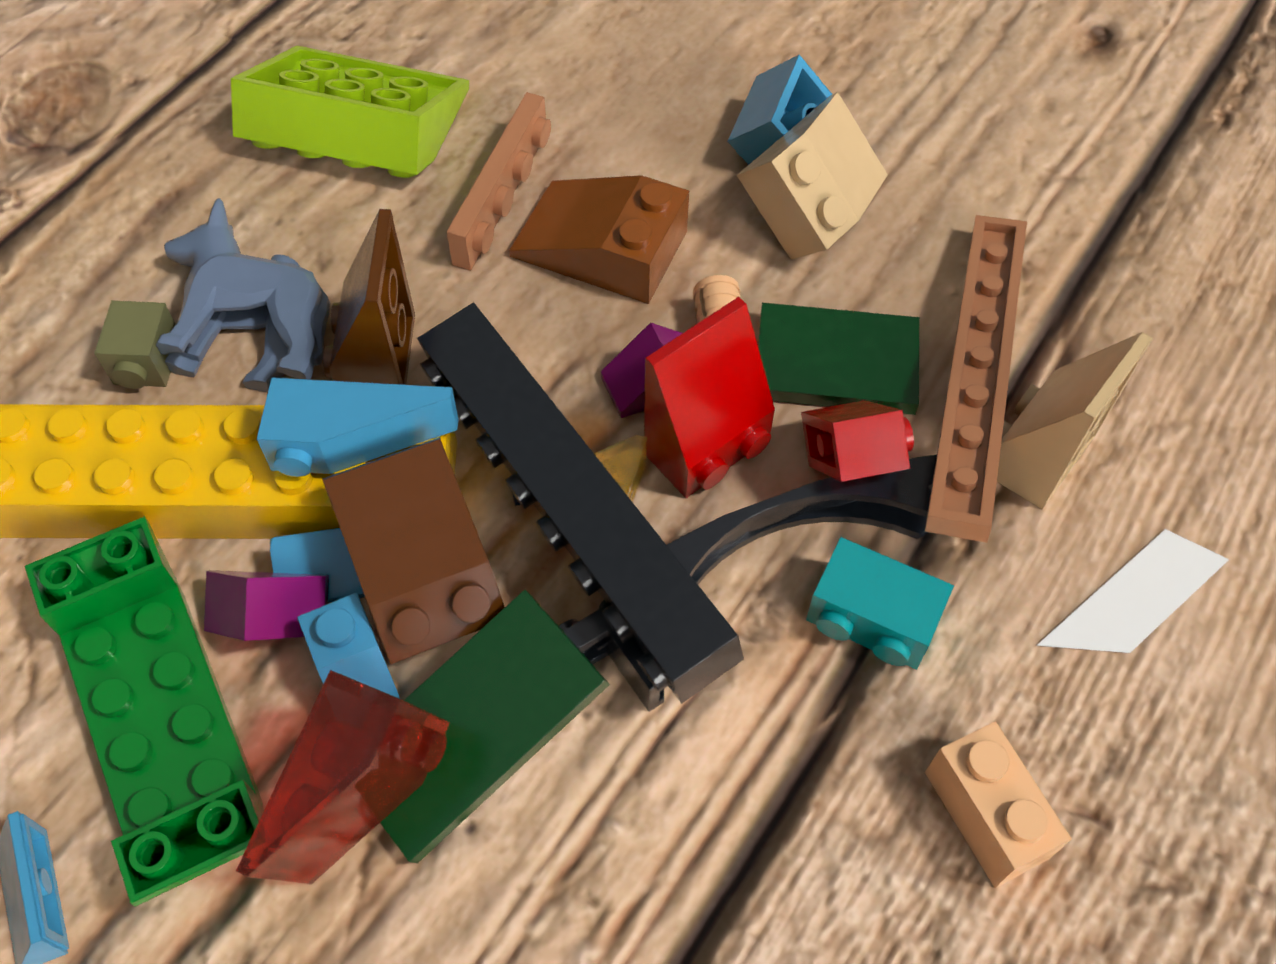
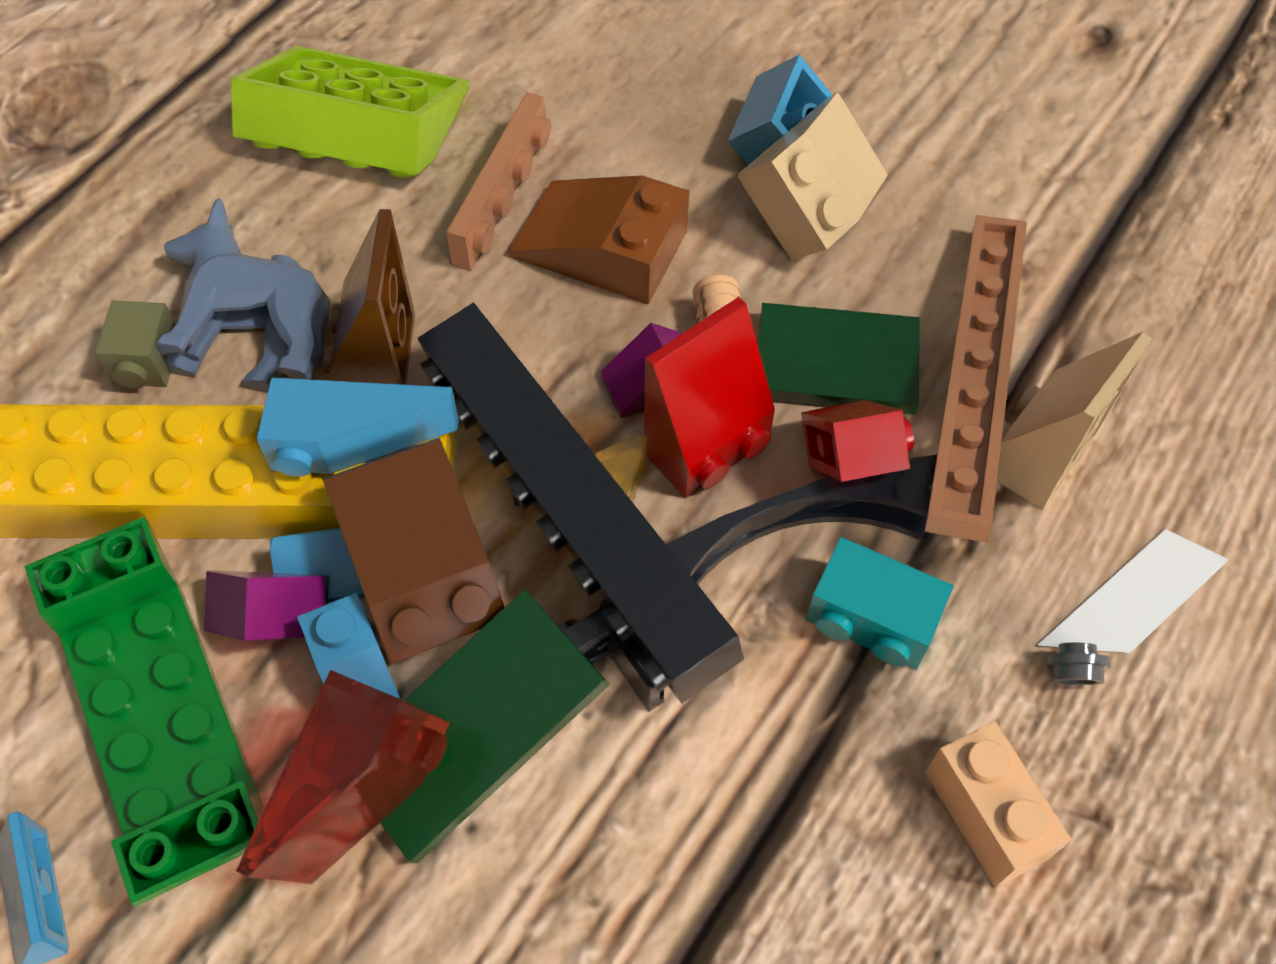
none -> dark grey plate [1046,642,1111,685]

